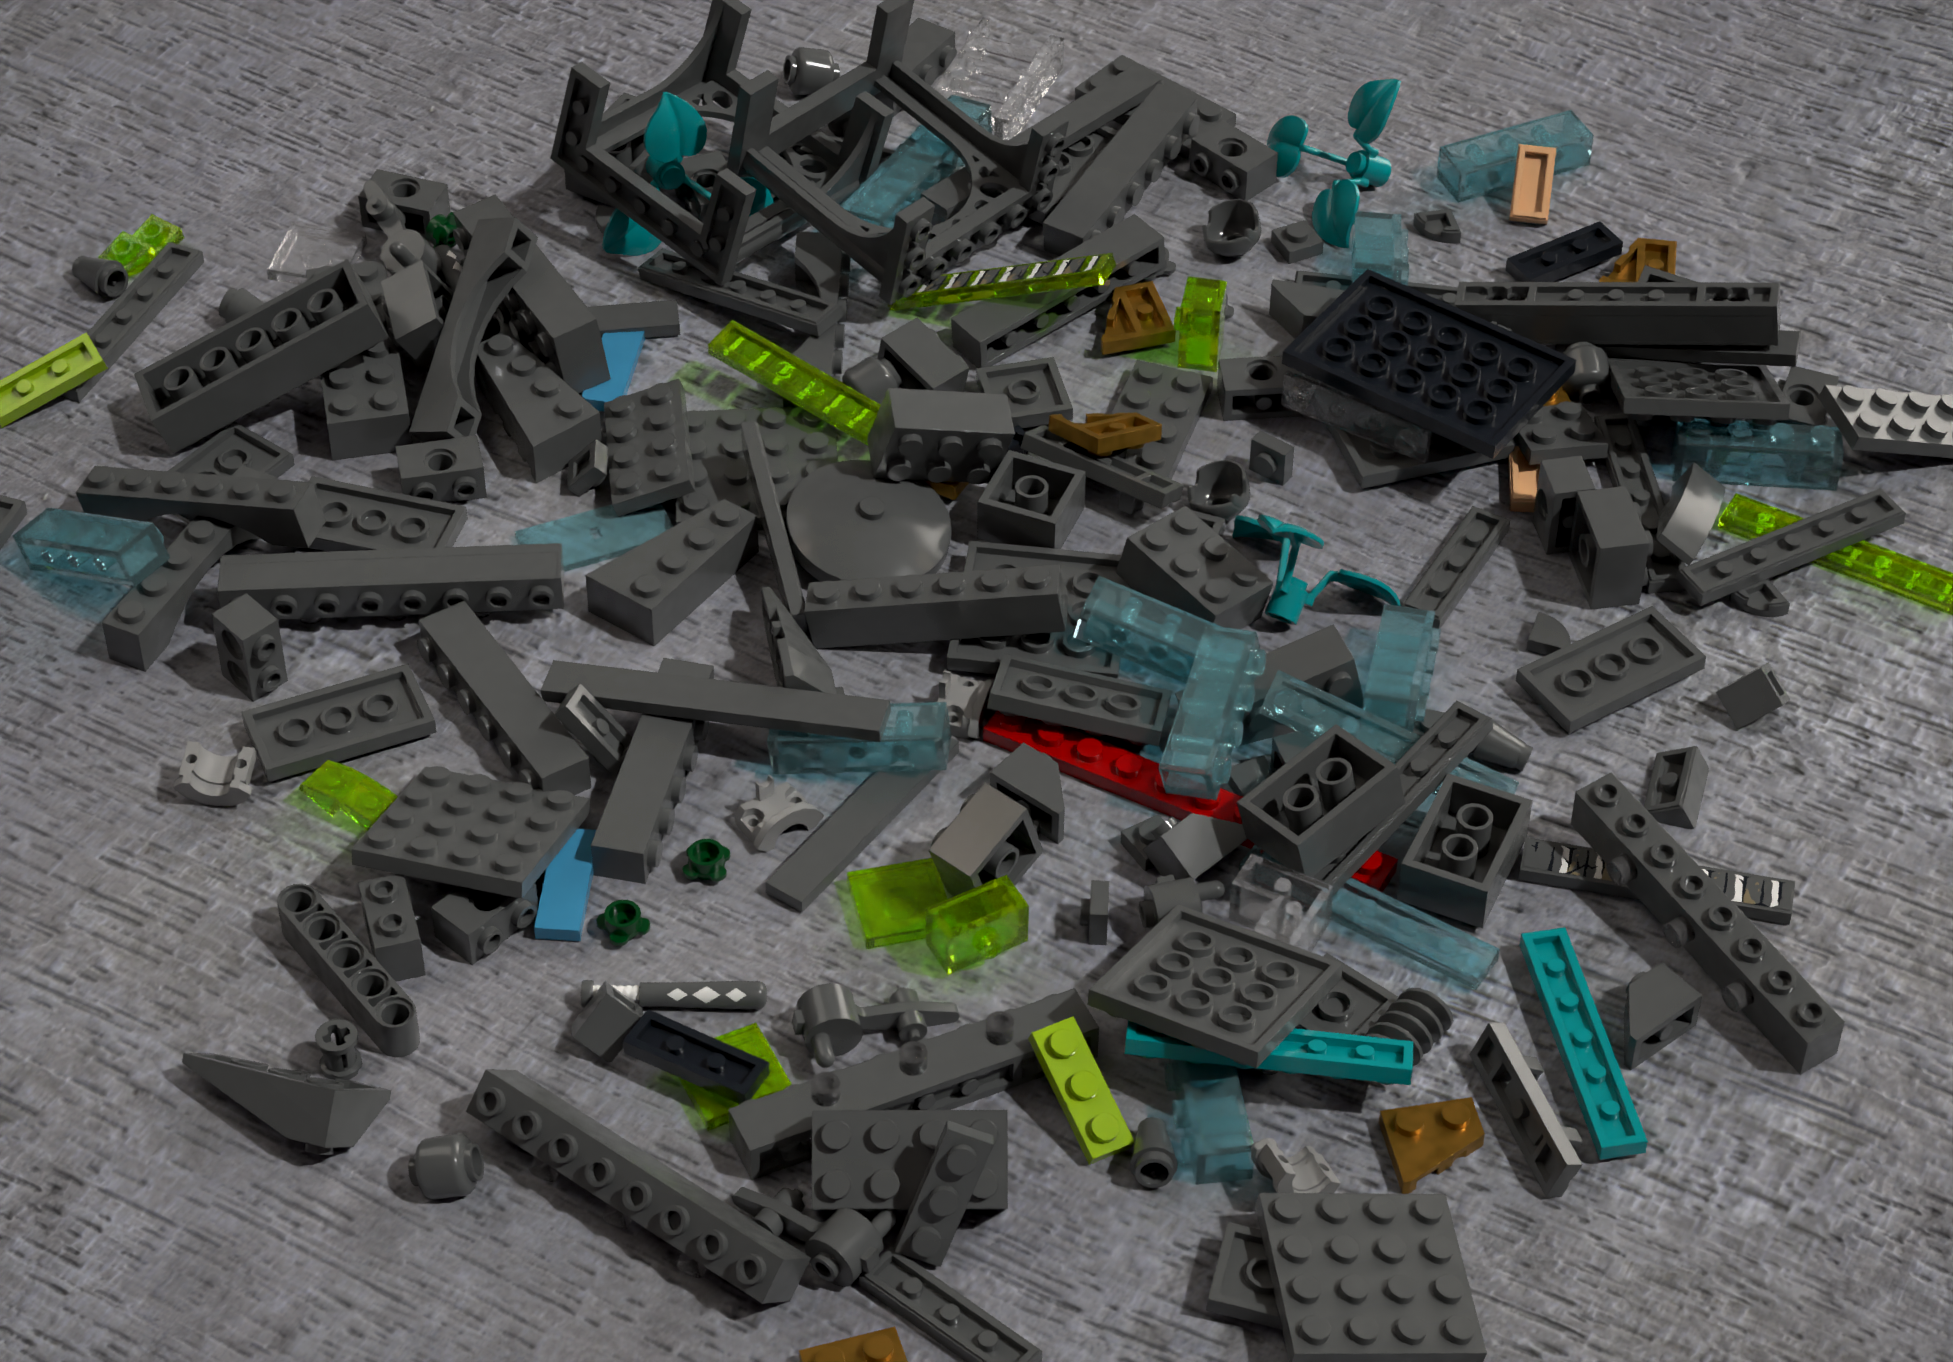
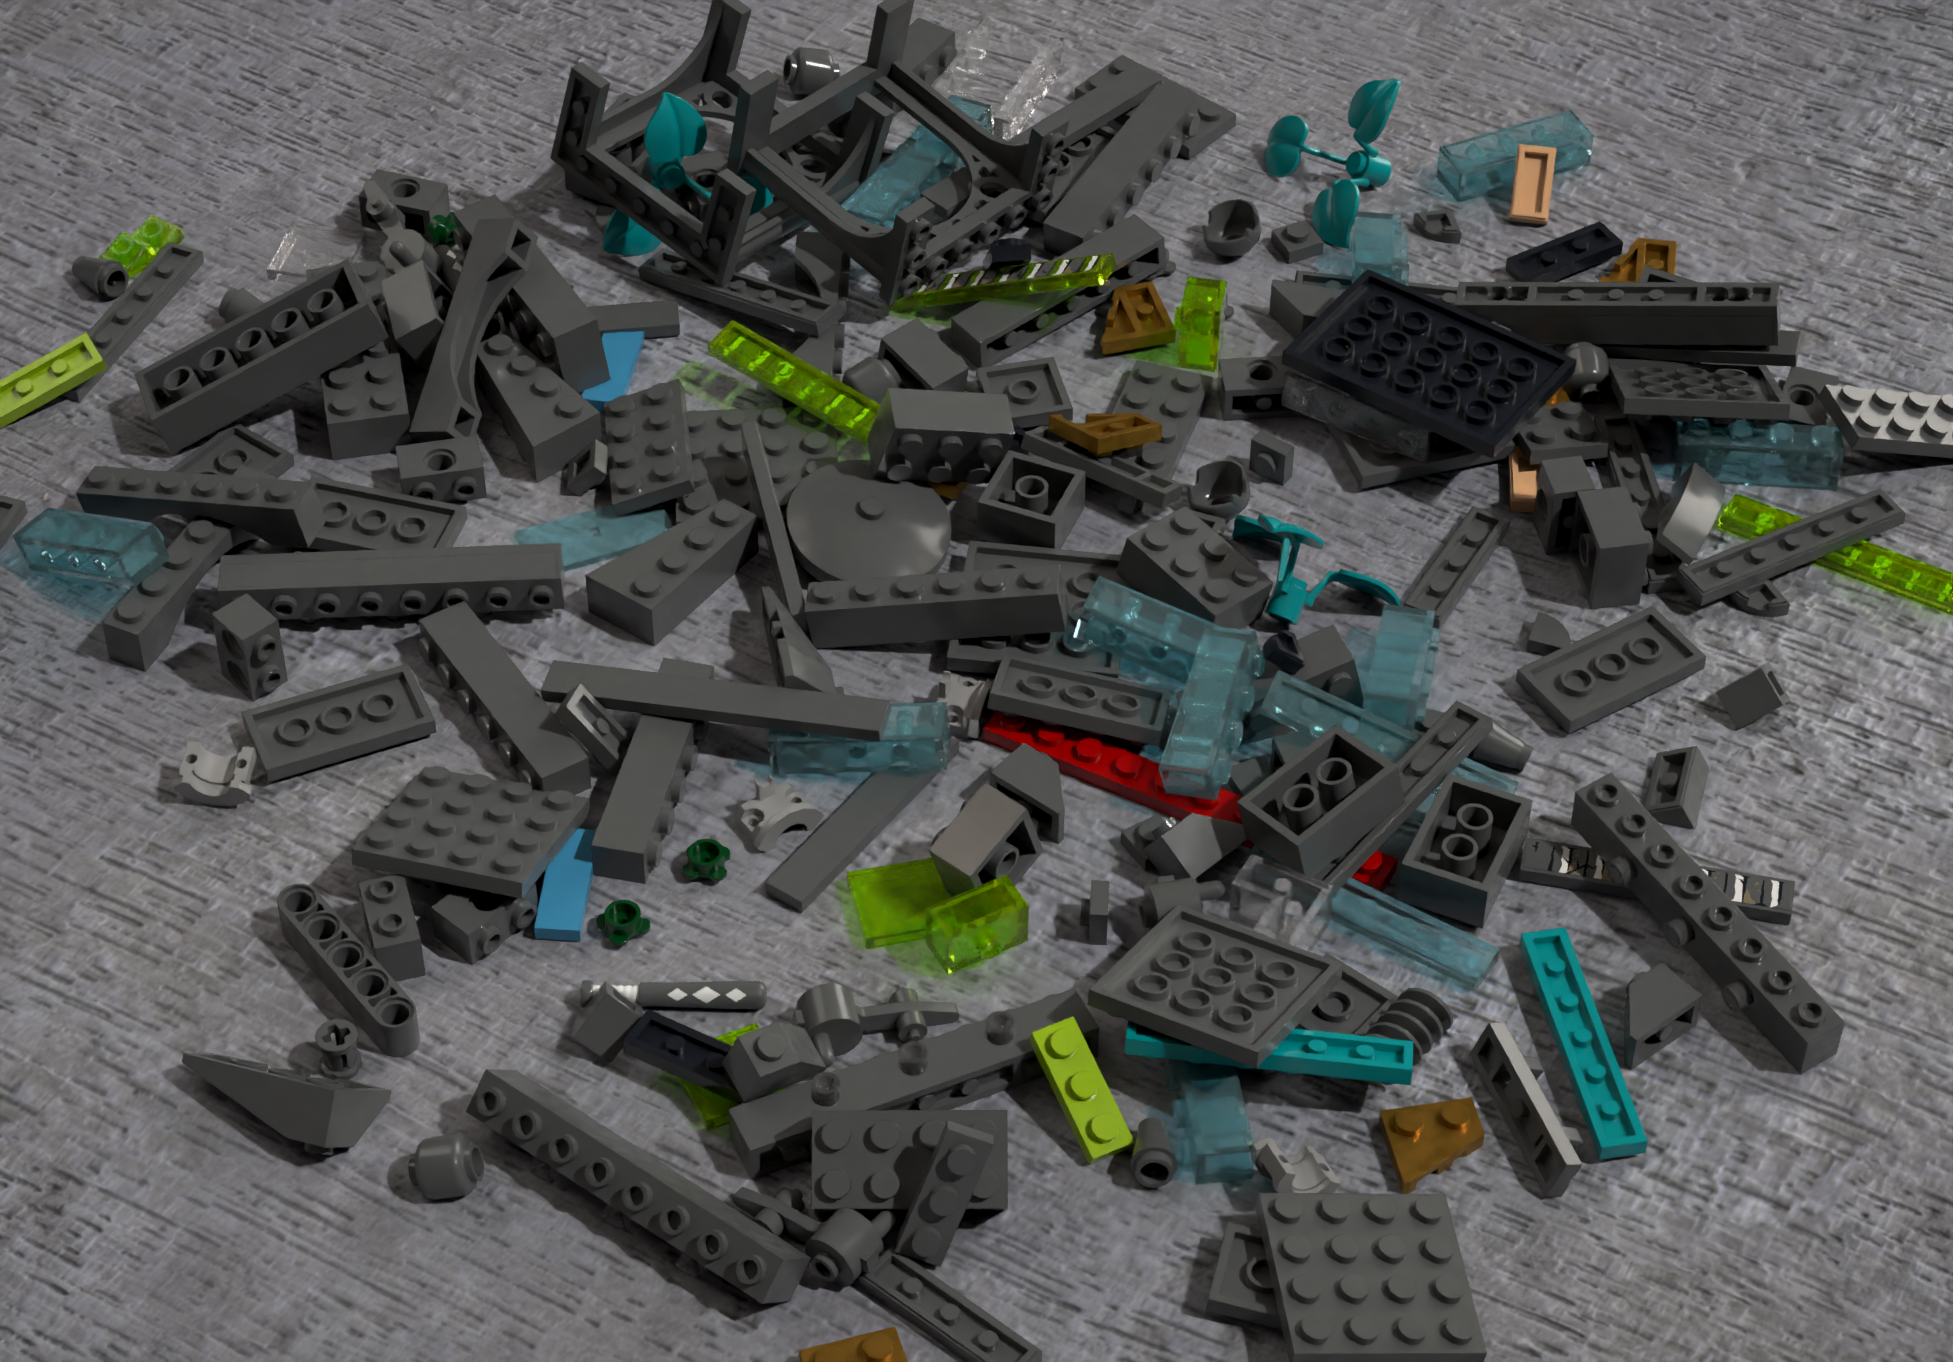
clear neon green slope [299,760,398,831] -> none
dark grey brick [1190,120,1278,201] -> none
none -> dark grey slope [722,1021,827,1103]
none -> black plate [982,238,1031,276]
none -> black tile [1263,630,1305,674]

